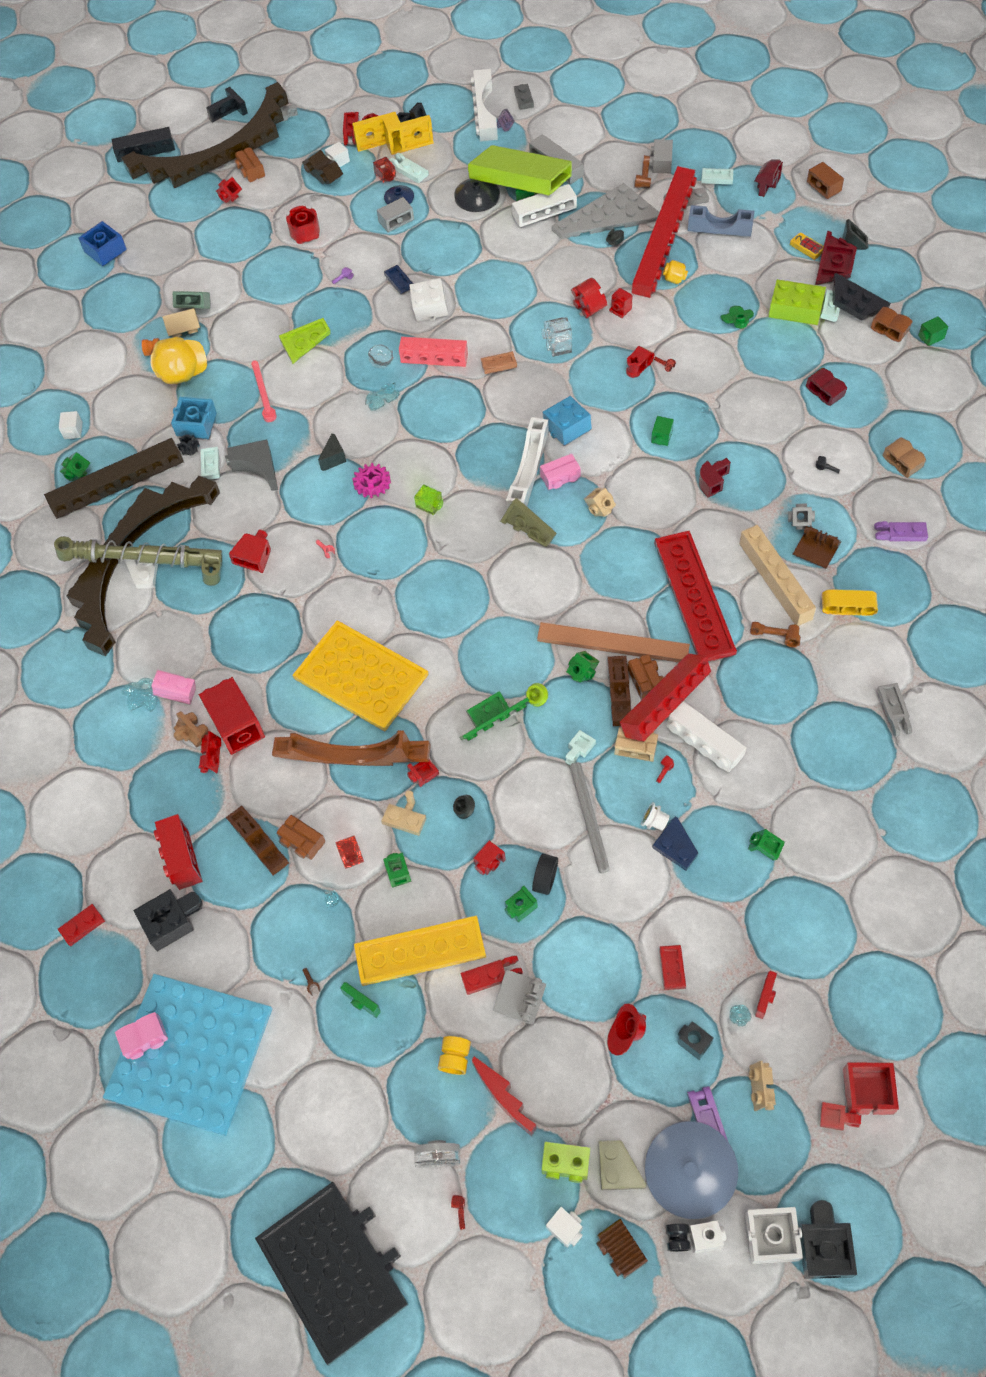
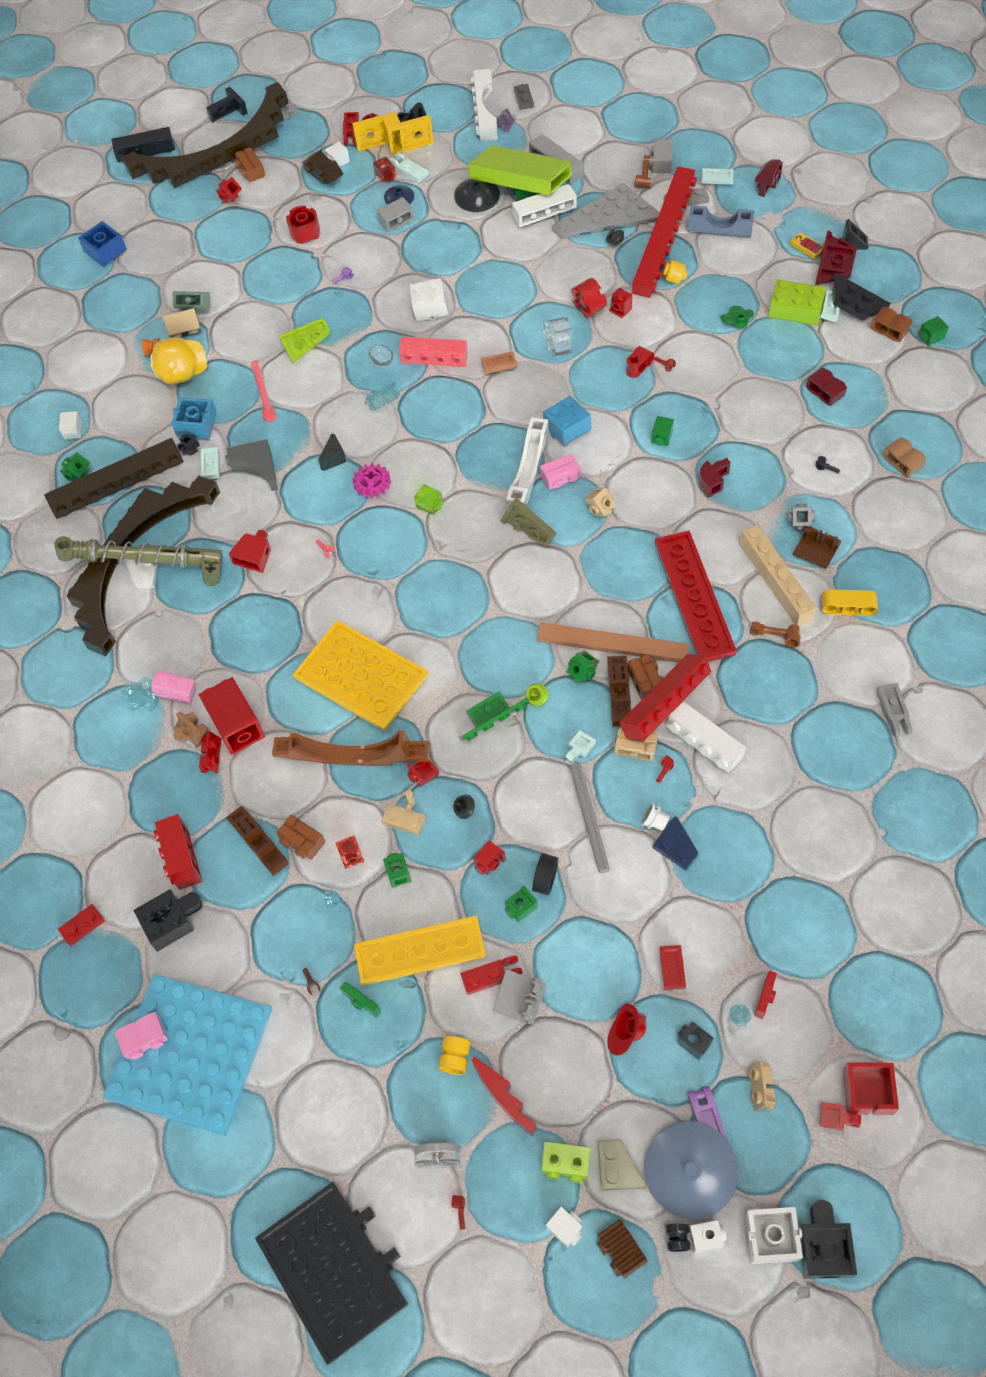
dark blue plate [384,265,414,294] -> none
green bracket [748,829,785,861] -> none
dark orange brick [807,162,844,199] -> none
medium lavender hinge [874,521,928,541] -> none

